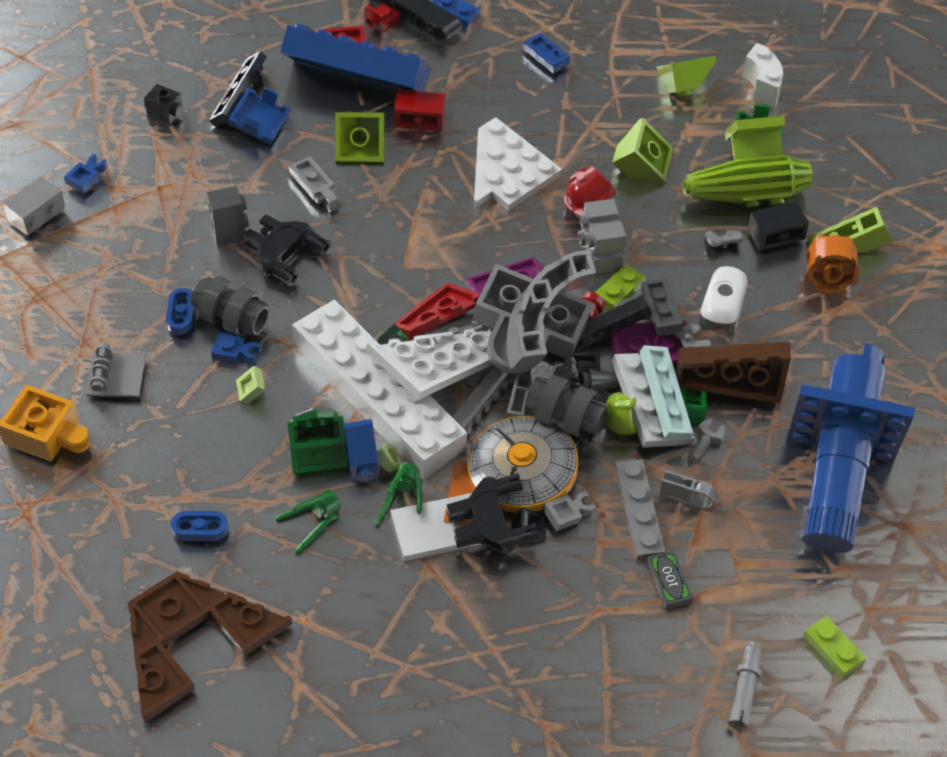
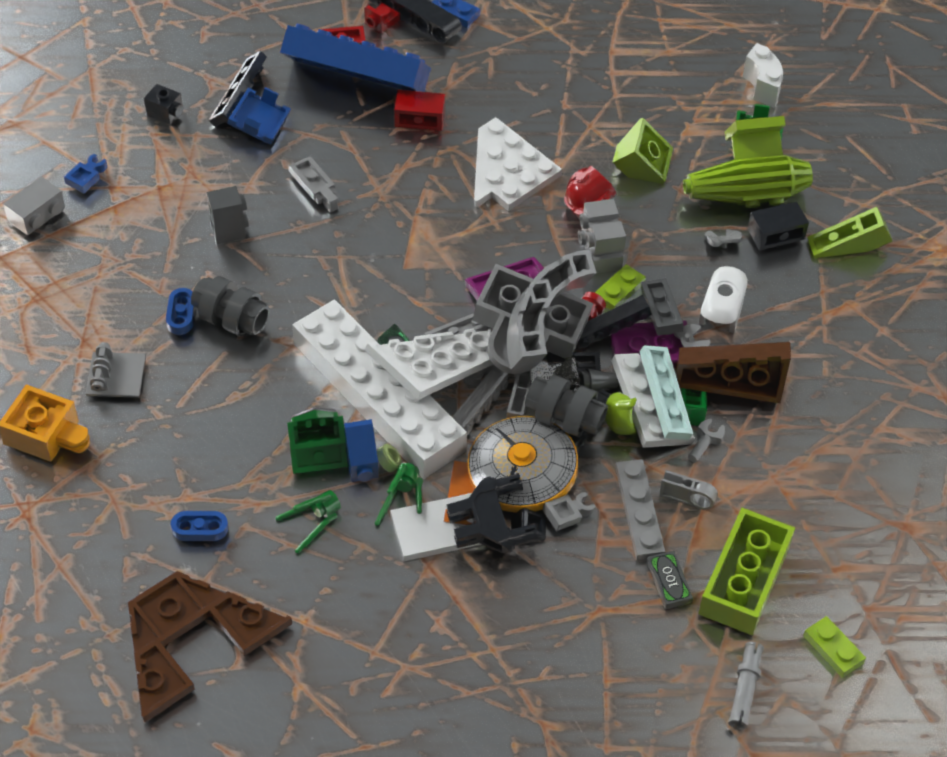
blue plate [211,332,261,364] -> none
yellowish green plate [236,366,265,405] -> none
black connector [243,214,331,286] -> none
lime slope [335,112,385,162] -> none
red wing [392,282,481,339] -> none
blue plate [523,33,571,73] -> none
lime slope [657,56,717,97] -> none
blue piece [787,343,915,553] -> none
orange brick [806,235,859,294] -> none
none -> lime brick [698,507,795,636]

